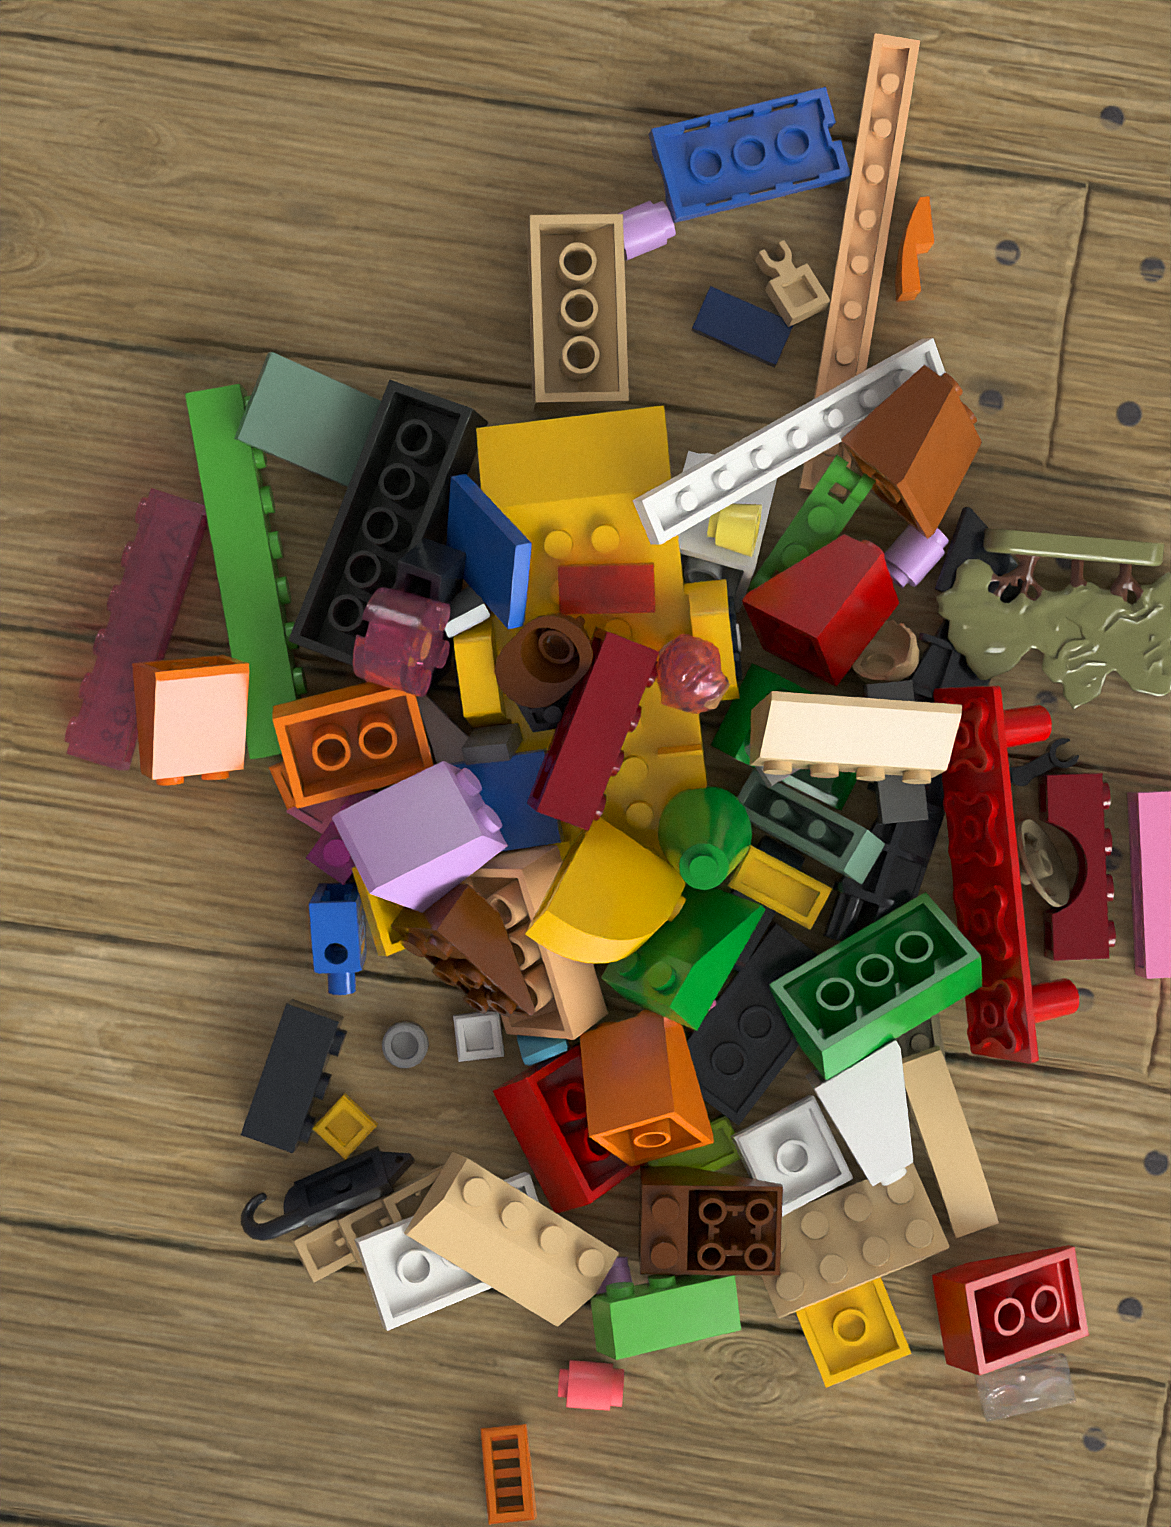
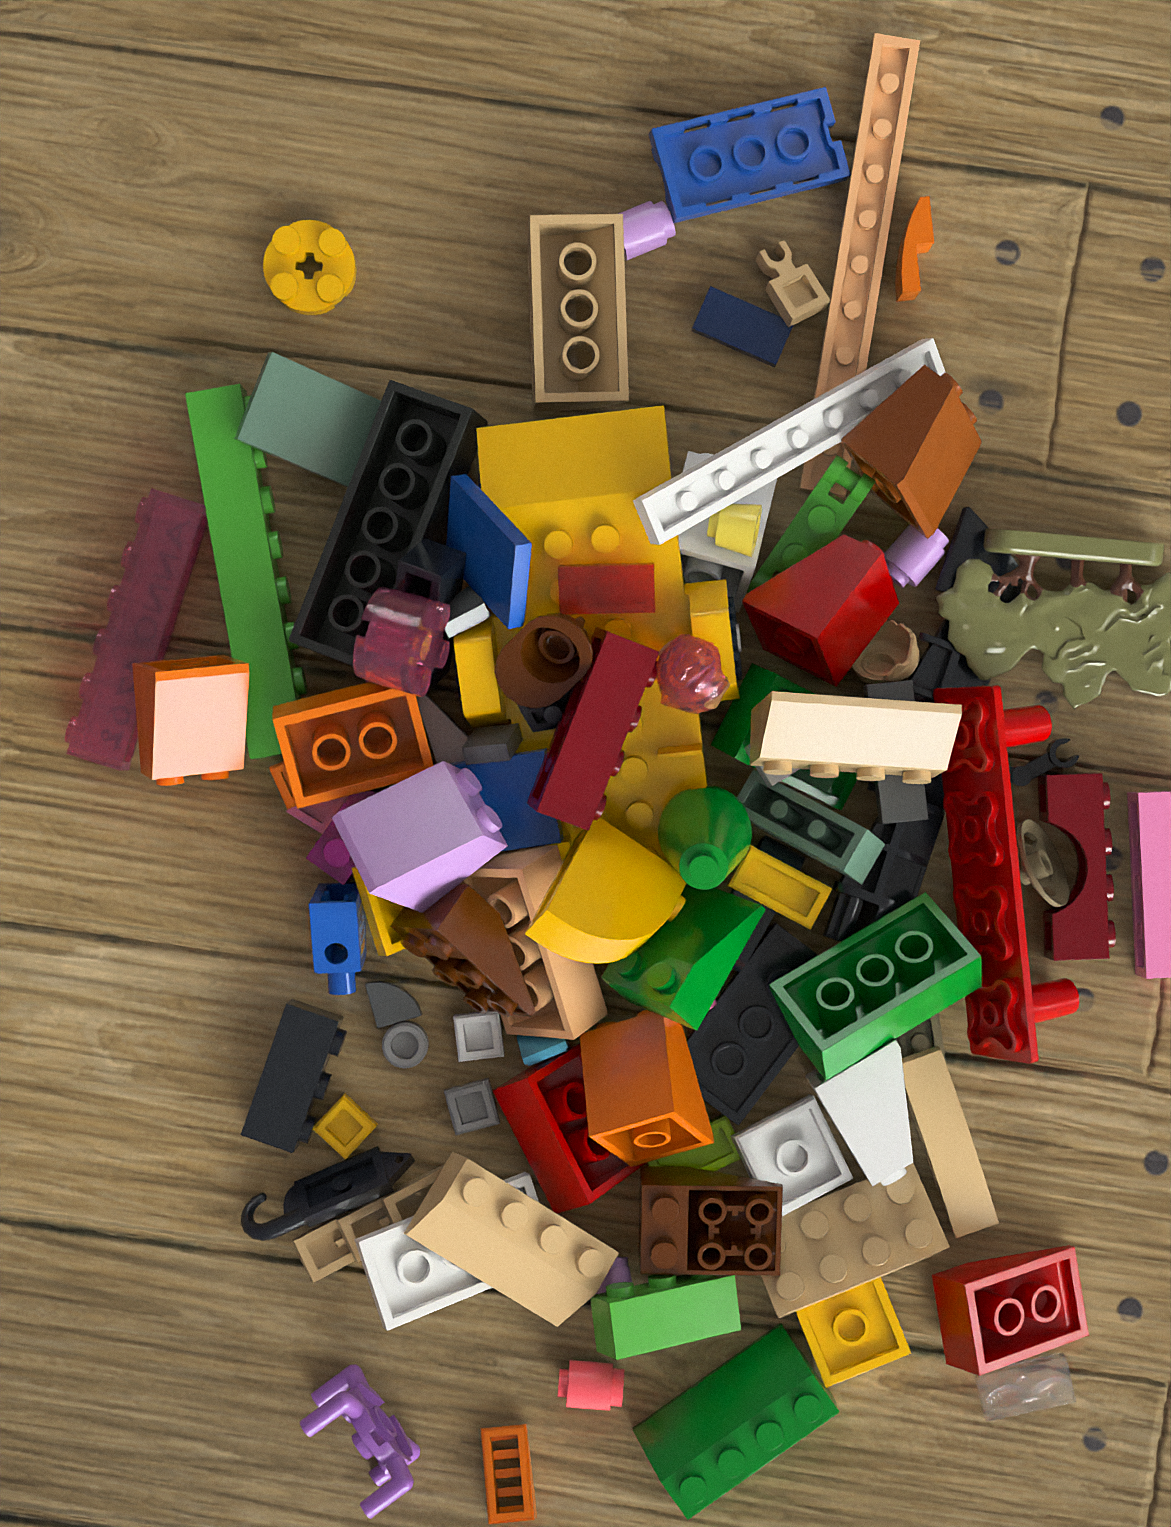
none -> yellow plate [263,220,357,315]
none -> medium lavender plate [299,1364,420,1519]
none -> dark grey tile [365,981,423,1028]
none -> light grey tile [444,1077,500,1136]
none -> green slope [633,1323,840,1520]

